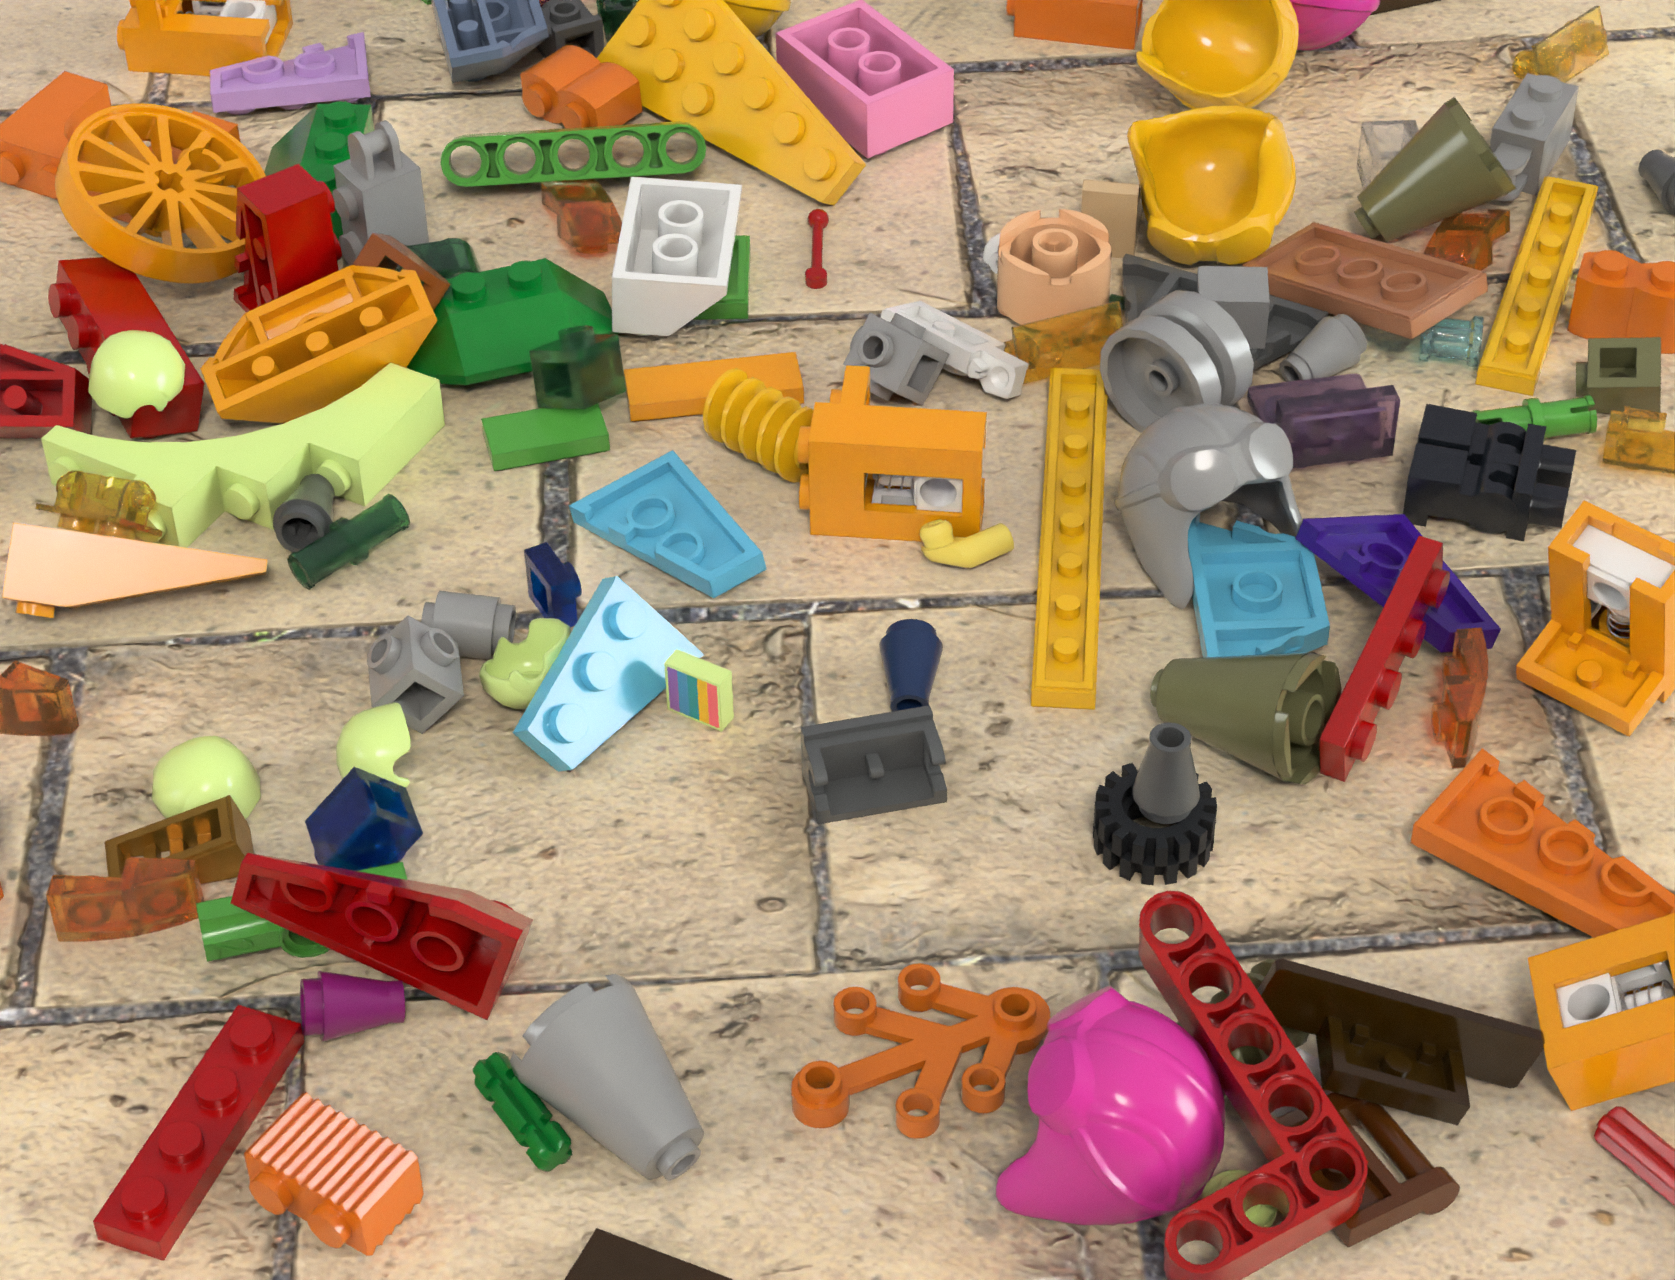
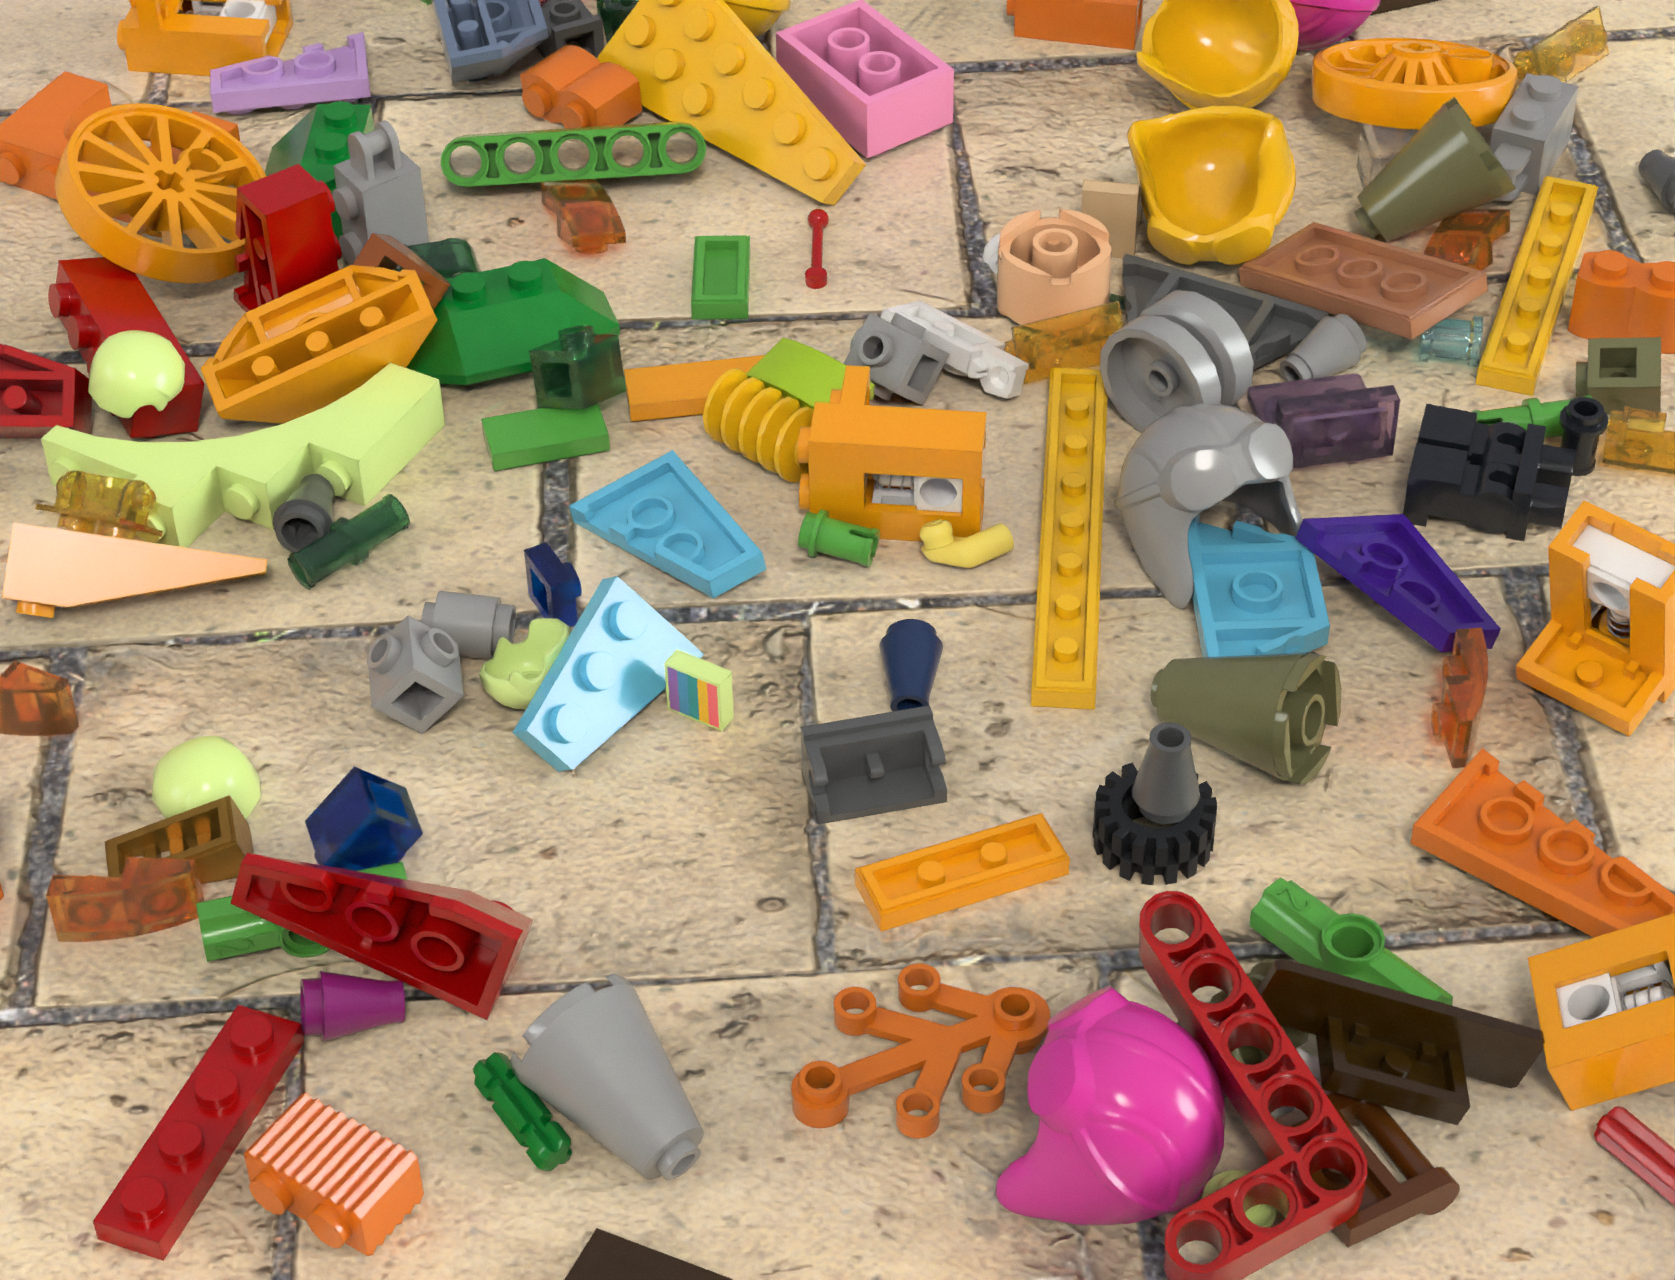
yellowish green hair [336,702,411,810] -> none
white slope [612,177,742,336] -> none
light grey panel [1197,266,1270,349] -> none
red plate [1319,535,1450,782] -> none
none -> lime slope [747,338,875,409]
none -> bright green pin [798,509,880,567]
none -> light orange tile [855,813,1070,932]
none -> bright green piece [1250,877,1453,1006]
none -> light orange piece [1312,38,1517,130]
none -> black pin [1559,397,1609,476]

